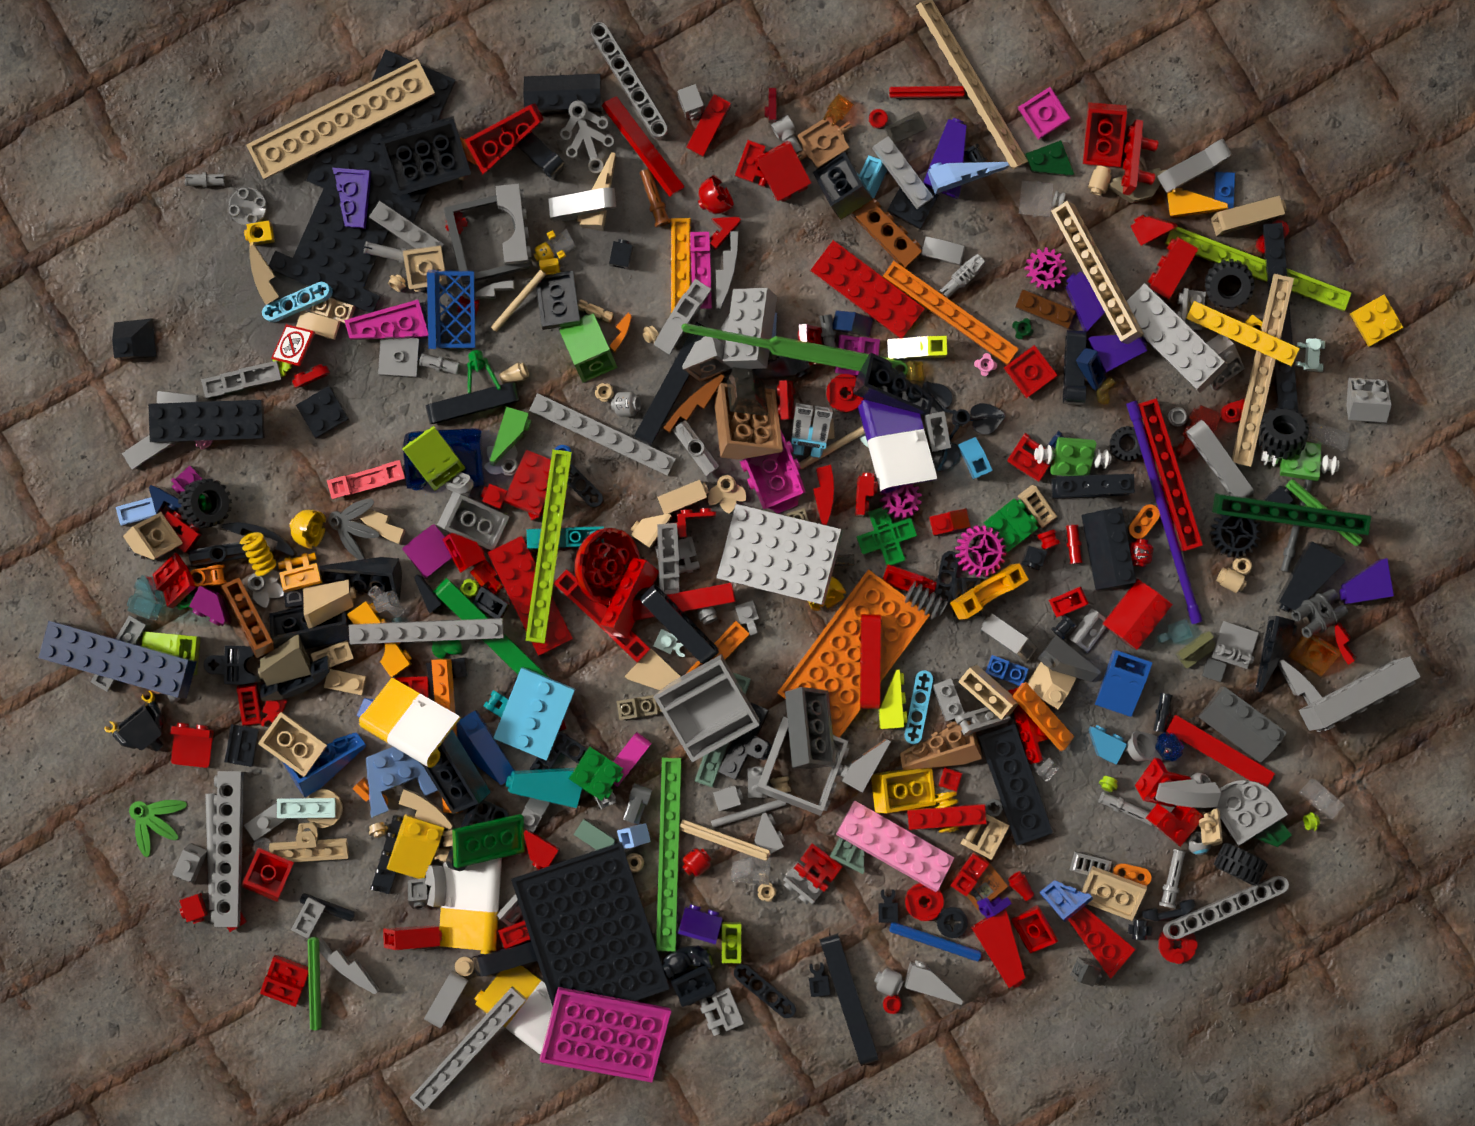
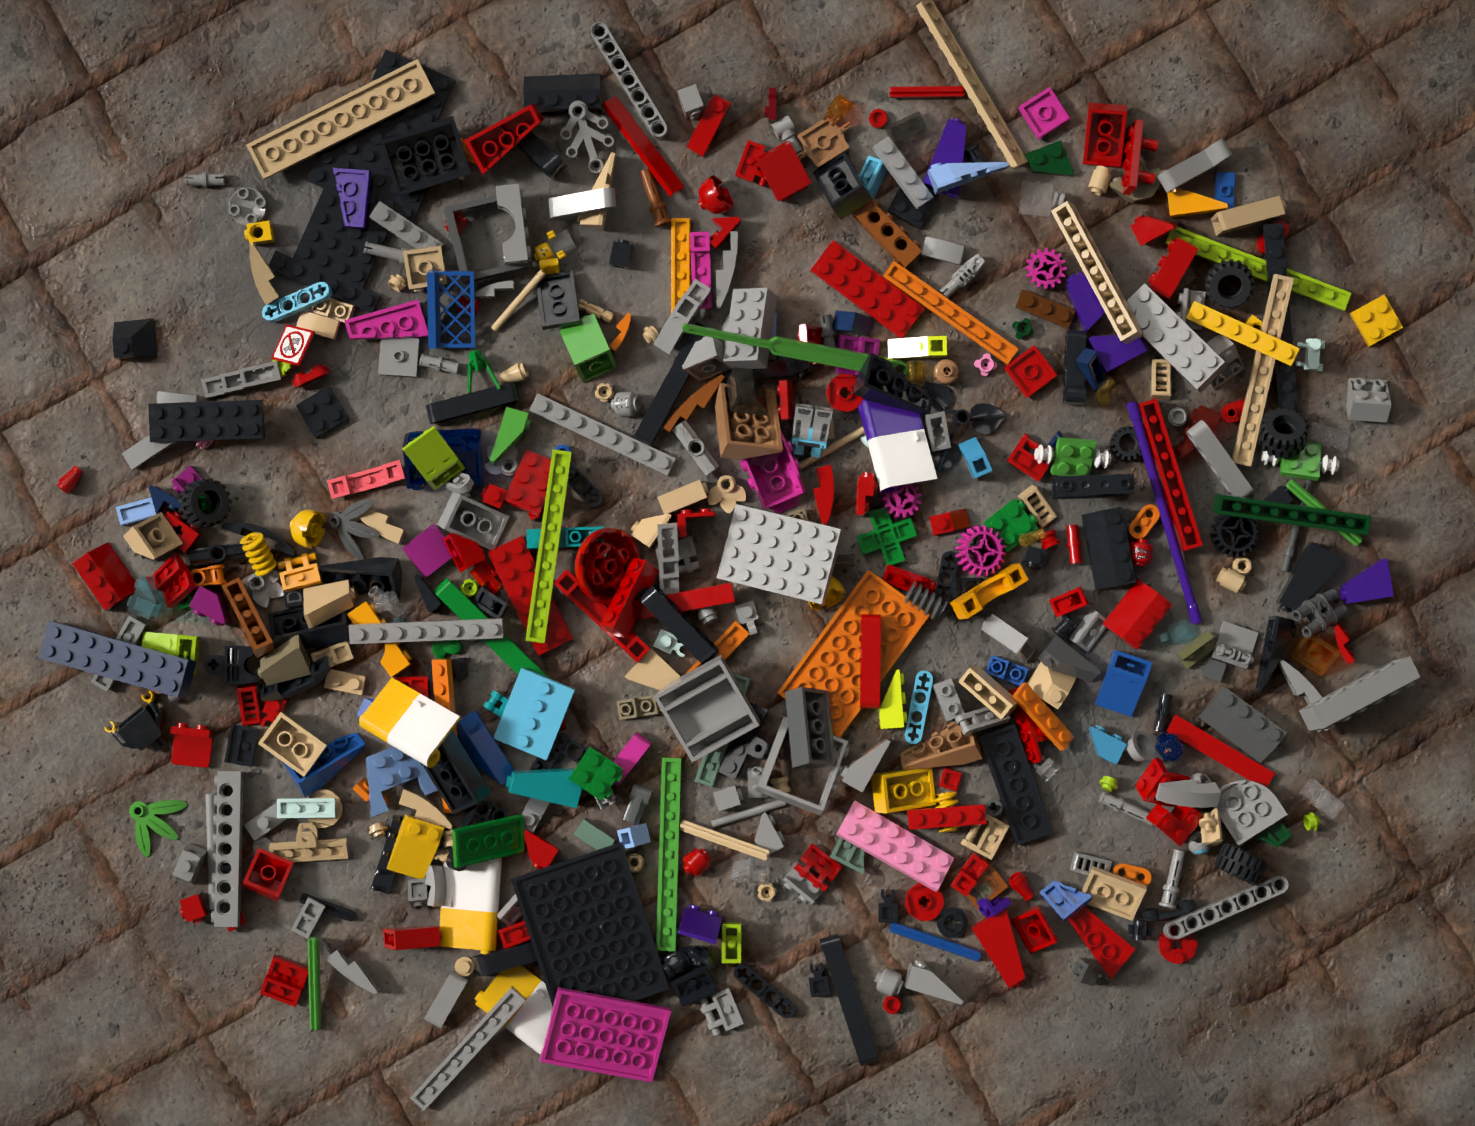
none -> red cone [56,465,84,495]
none -> red slope [72,542,141,611]
none -> medium nougat head [933,359,959,385]
none -> clear yellow arm [1019,528,1046,547]
none -> tan slope [1151,359,1171,400]

